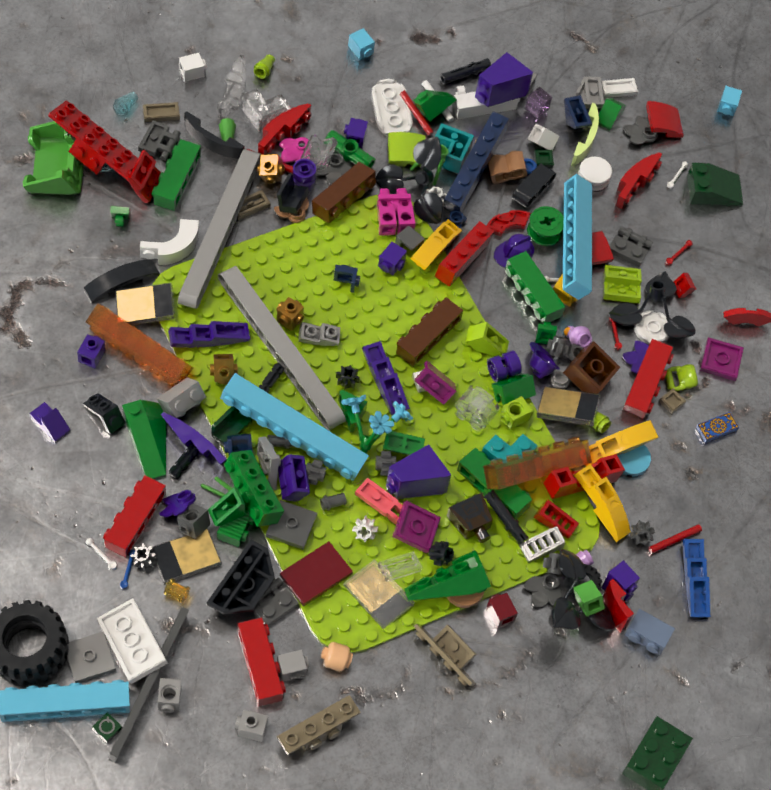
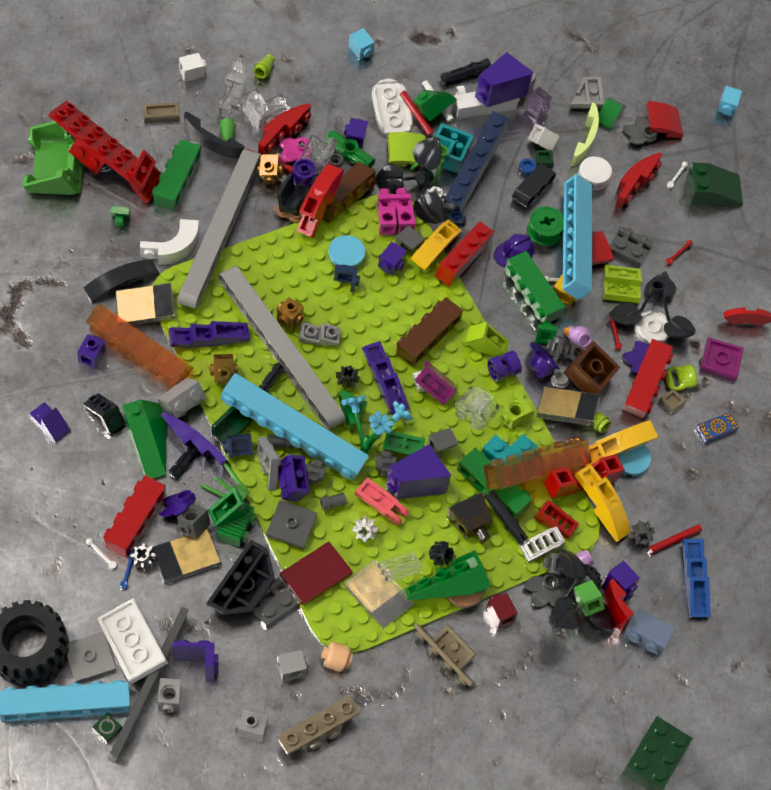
clear light blue cone [113,92,138,115] -> none
dark grey plate [138,120,181,161] -> none
clear yellow bush [163,578,190,604] -> none
green brick [224,450,284,527] -> none
dark tan tile [237,190,271,220] -> none
red brick [238,617,286,707] -> none
magenta tile [392,500,441,553] -> none
red tile [486,210,531,237] -> none
medium nougat brick [488,151,528,184] -> none
green hinge [491,373,536,405] -> none
dark blue slope [564,95,592,129] -> none
white tile [601,78,638,98] -> none
red tile [673,273,696,298] -> none
none -> dark purple bracket [172,640,219,682]
none -> red slope [296,164,345,238]
none -> medium azure tile [328,235,365,268]
none -> dark grey panel [427,427,458,459]

